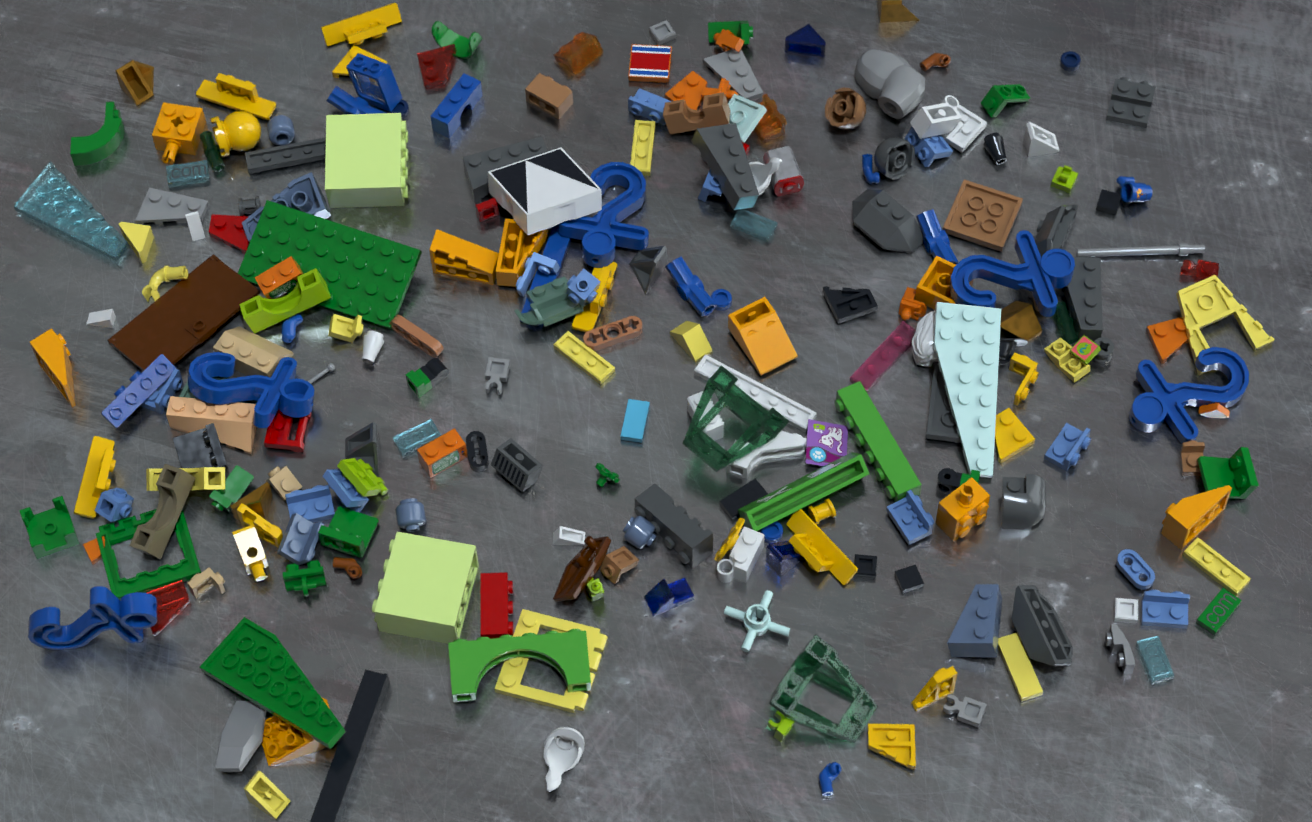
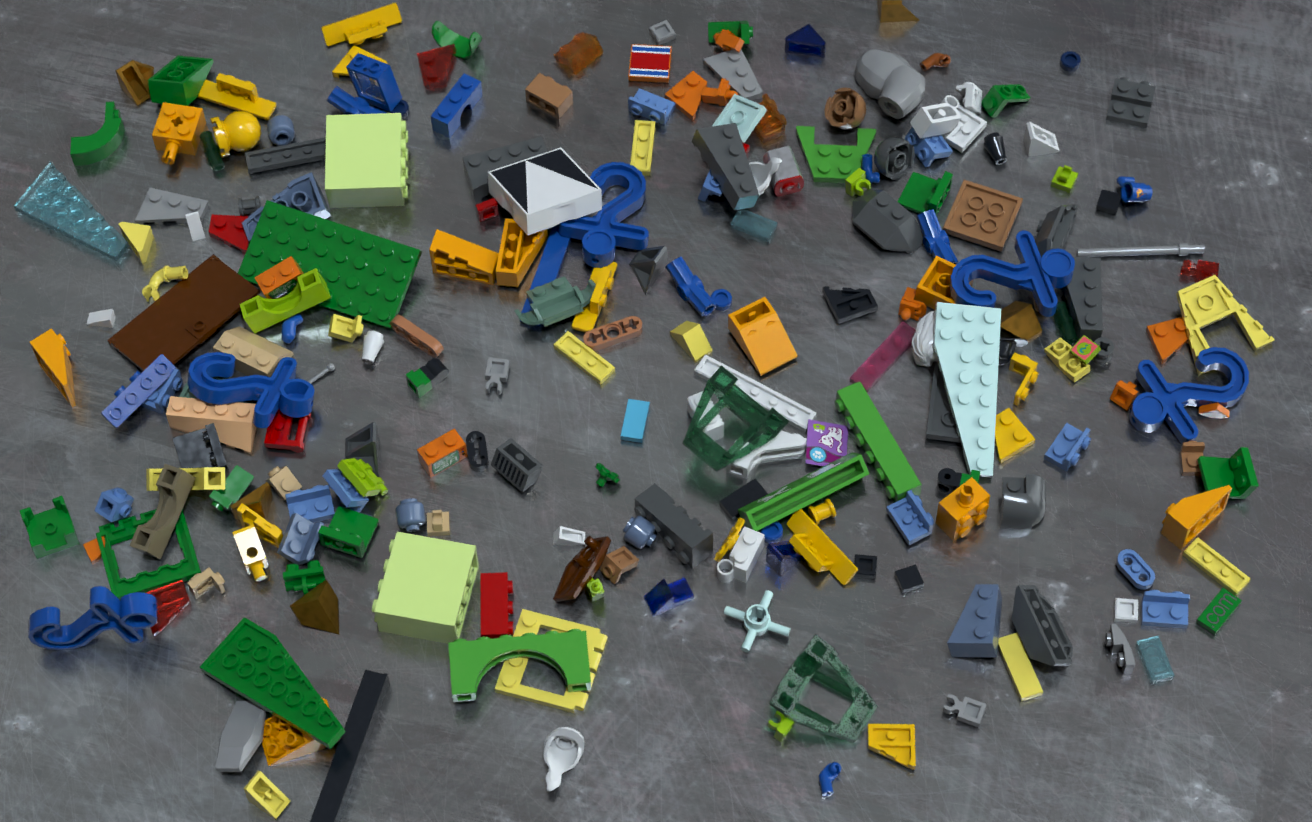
yellow bracket [73,436,116,519] -> none
clear light blue tile [166,160,210,187] -> none
dark orange arm [333,557,362,579] -> none
clear light blue tile [393,419,441,457] -> none
light blue bracket [516,252,560,297] -> none
medium blue brick [566,268,601,306] -> none
medium nougat arch [663,92,731,134] -> none
yellow wing [911,666,958,711] -> none
none -> green slope [148,56,213,106]
none -> pearl gold slope [290,580,339,634]
none -> tan tile [427,510,450,537]
none -> bright green wing [796,126,876,183]
none -> lime tile [845,168,871,197]
none -> green bracket [898,171,953,216]
none -> white bracket [956,82,982,114]
none -> orange tile [1110,380,1139,411]

